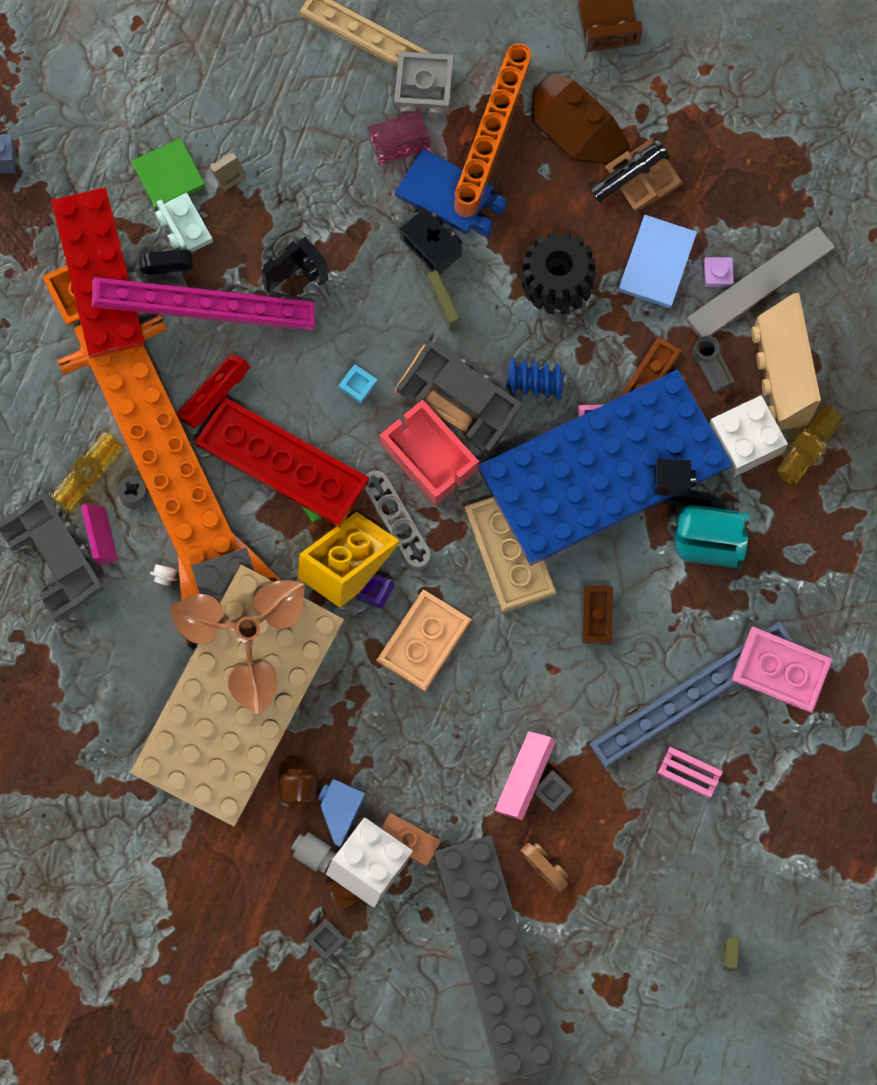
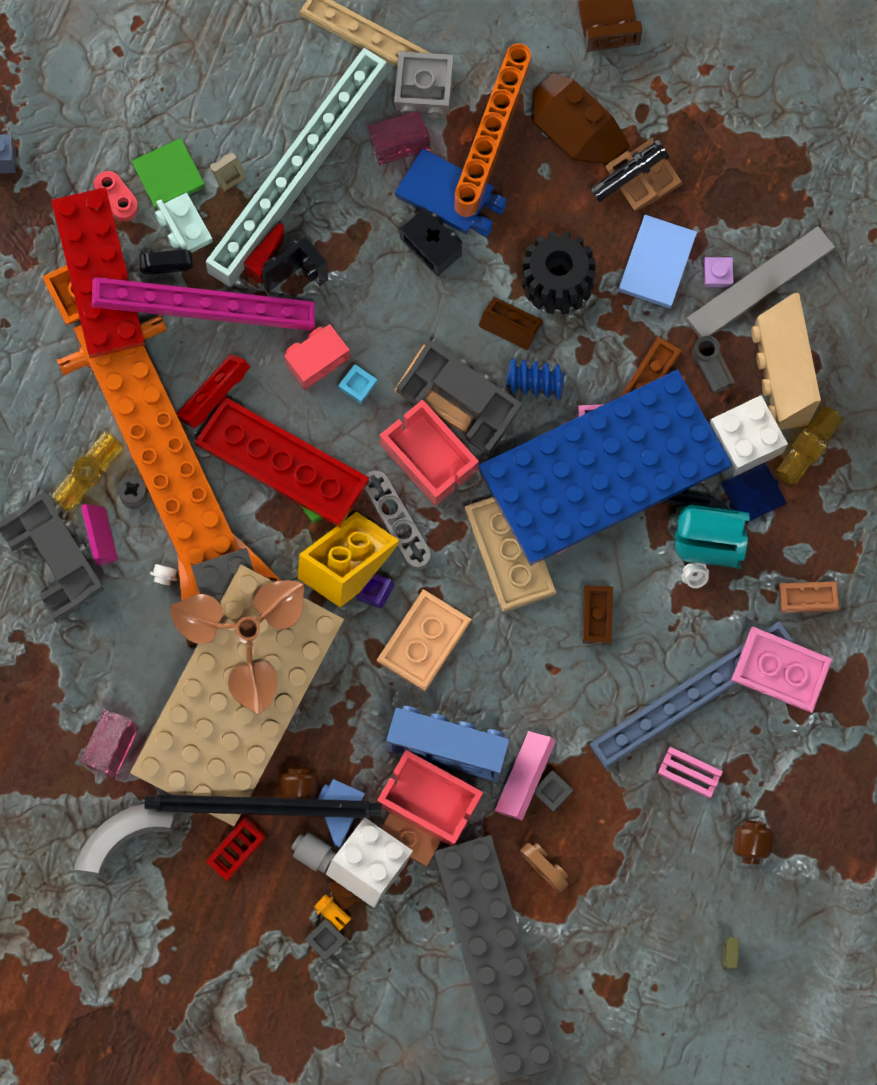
olive tile [427,270,460,331] -> none
black brick [654,459,696,496] -> none
none -> light grey brick [73,804,178,878]
none -> clear pink hinge [80,709,139,780]
none -> coral plate [94,171,138,222]
none -> black piece [144,794,382,819]
none -> red slope [205,817,269,881]
none -> light aqua brick [206,48,387,288]
none -> red slope [244,223,285,285]
none -> coral brick [284,324,350,390]
none -> light orange pin [314,894,352,931]
none -> coral piece [377,750,483,847]
none -> medium blue brick [386,706,510,783]
none -> reddish brown slope [479,297,543,350]
none -> white plate [681,563,709,588]
none -> clear blue piece [721,463,787,524]
none -> reddish brown head [733,820,773,864]
none -> nougat plate [779,581,839,614]

